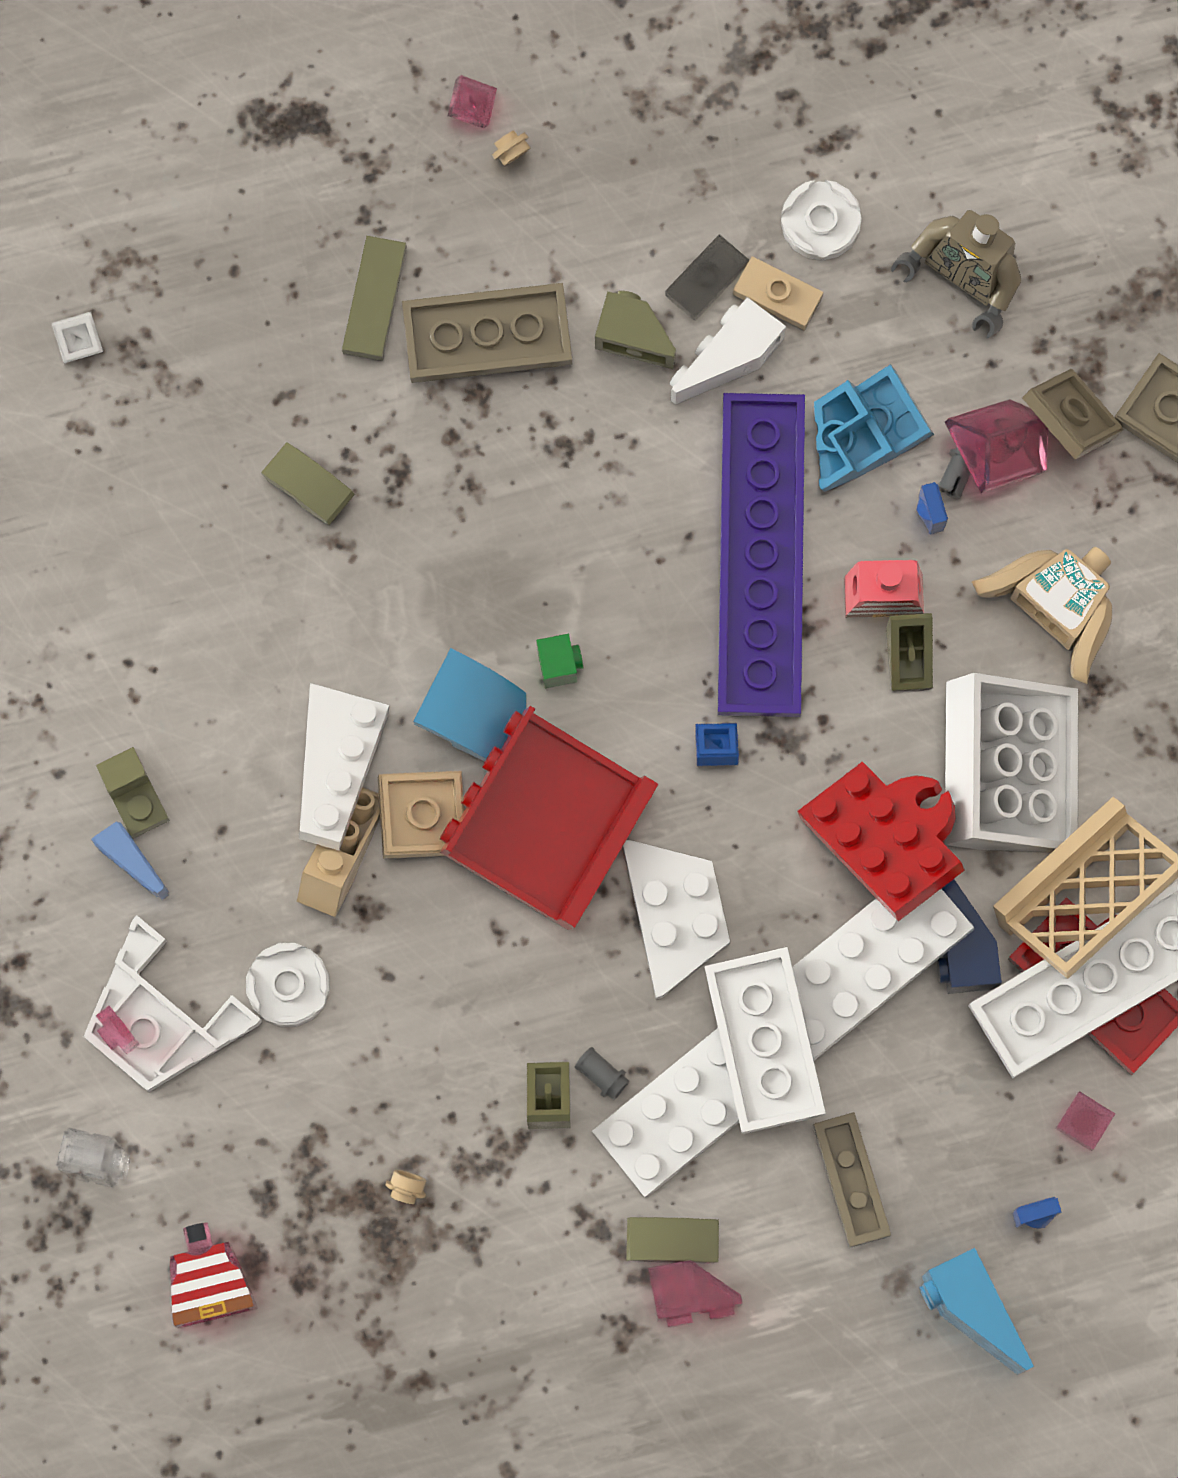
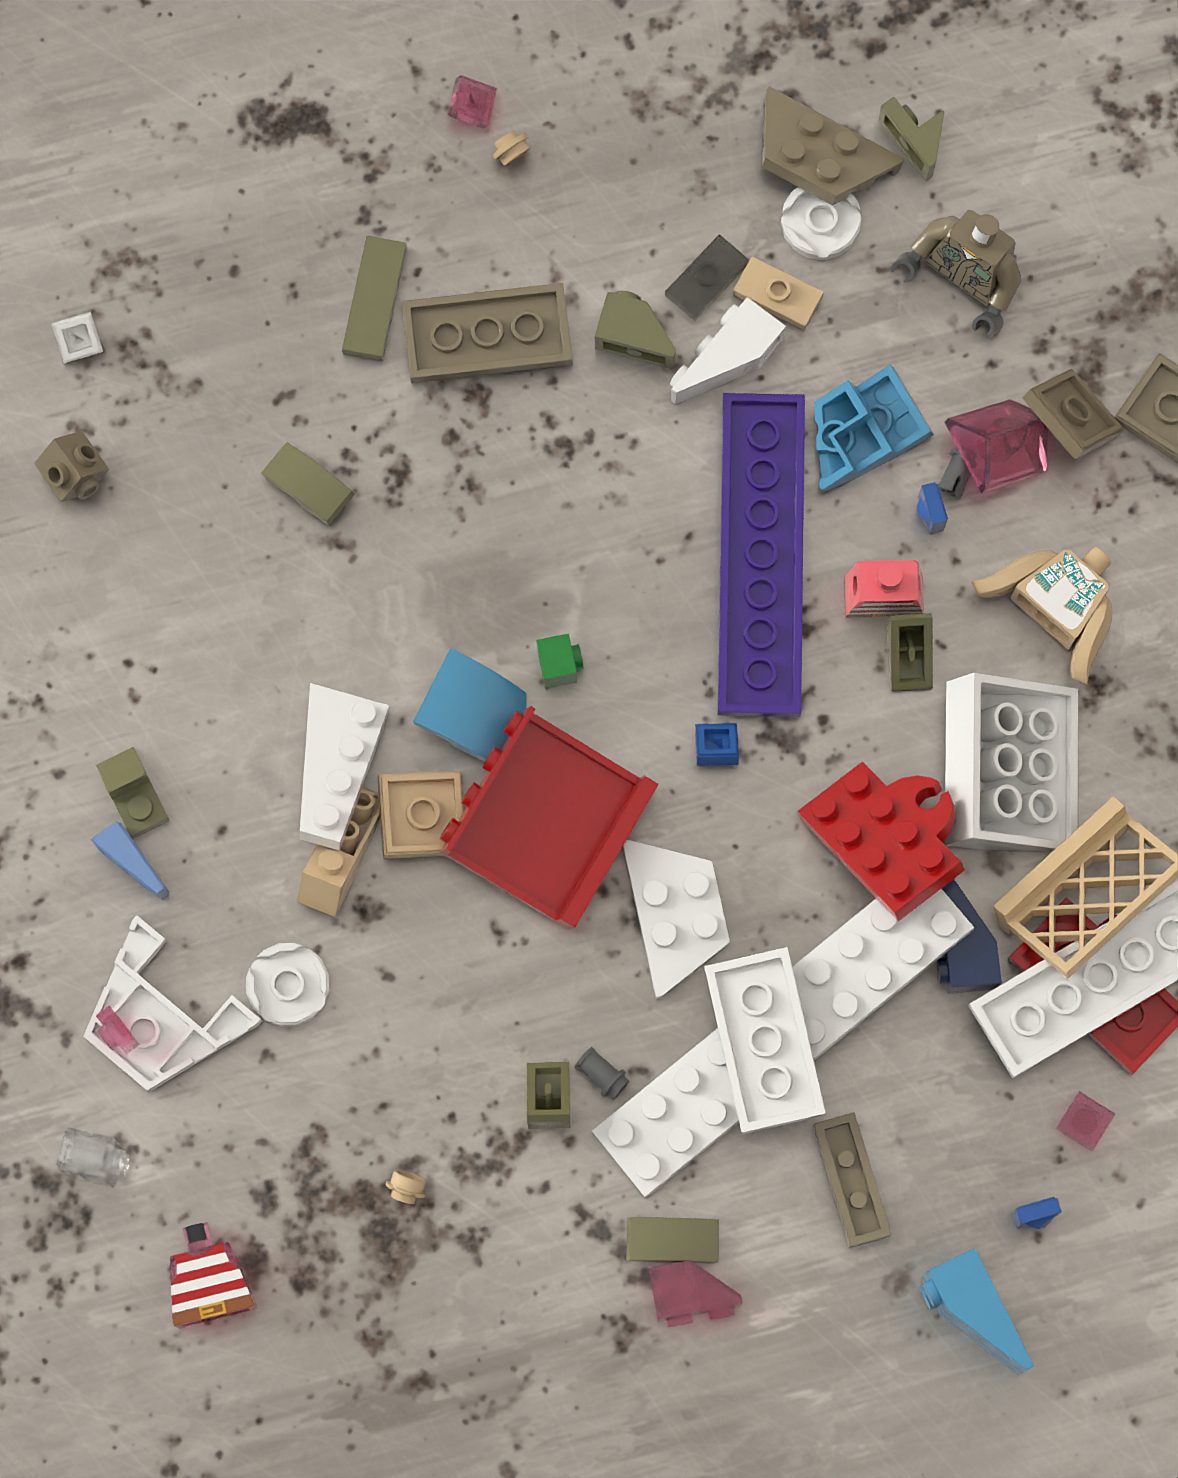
none -> dark tan brick [34,431,109,502]
none -> dark tan wing [762,86,904,205]
none -> olive slope [879,97,944,181]

